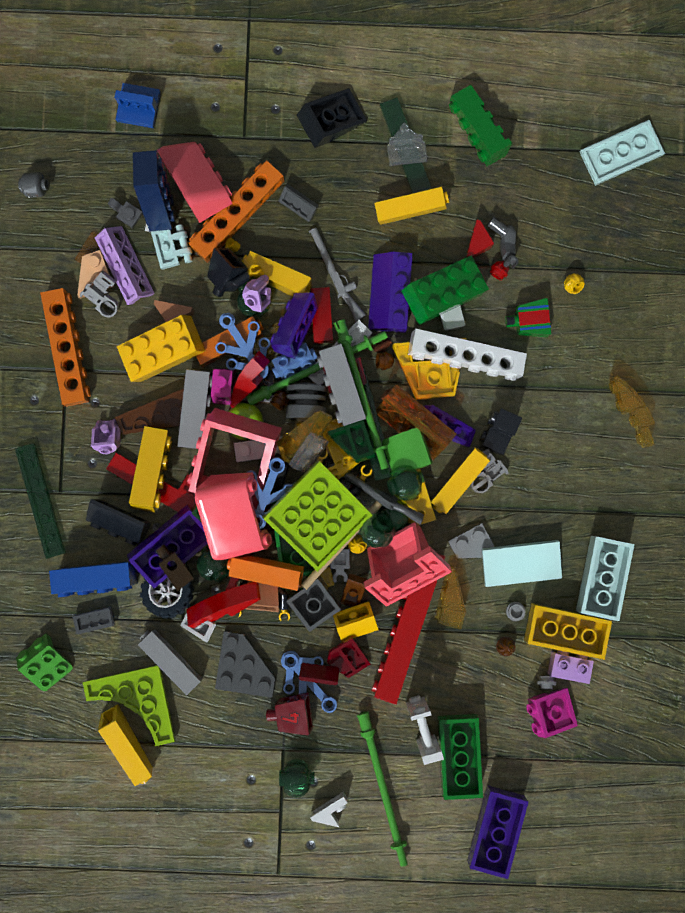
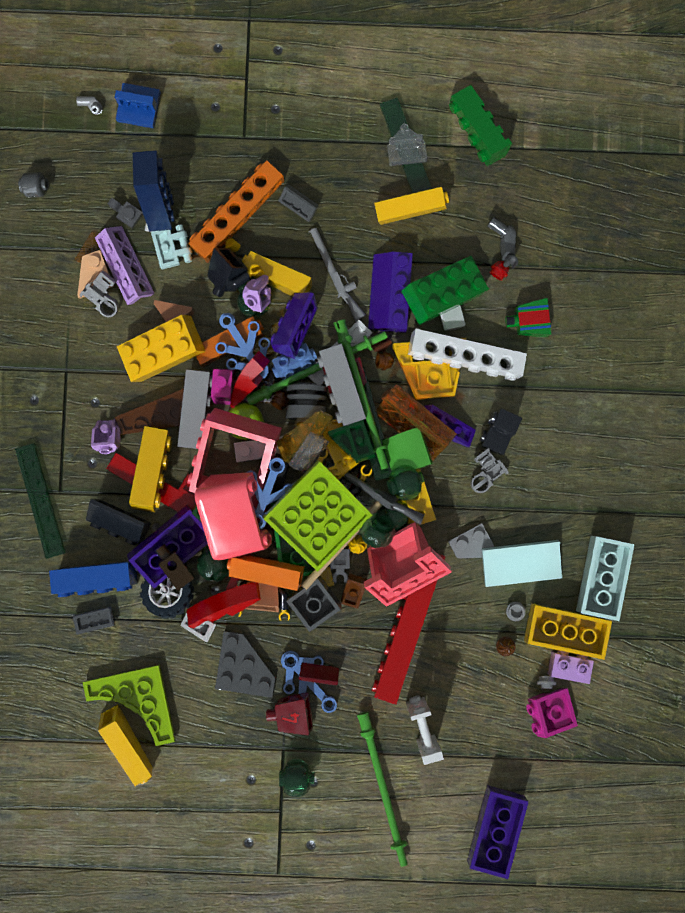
bright green bracket [16,633,73,691] -> none
orange brick [40,288,91,407] -> none
light grey brick [138,629,203,696] -> none
coral windscreen [157,141,232,223] -> none
black slope [296,88,367,148] -> none
white slope [310,792,348,827] -> none
red slope [311,287,333,344] -> none
dark red slope [327,636,371,678] -> none
yellow brick [333,602,378,642] -> none
yellow brick [431,447,491,514] -> none
clear yellow slope [435,566,466,630] -> none
green brick [437,714,483,800] -> none
red slope [466,220,494,258] -> none
yellow piece [564,273,585,294] -> none
light aqua tile [580,120,665,186] -> none
clear yellow slope [609,376,655,448] -> none
none -> light grey arm [76,96,102,115]

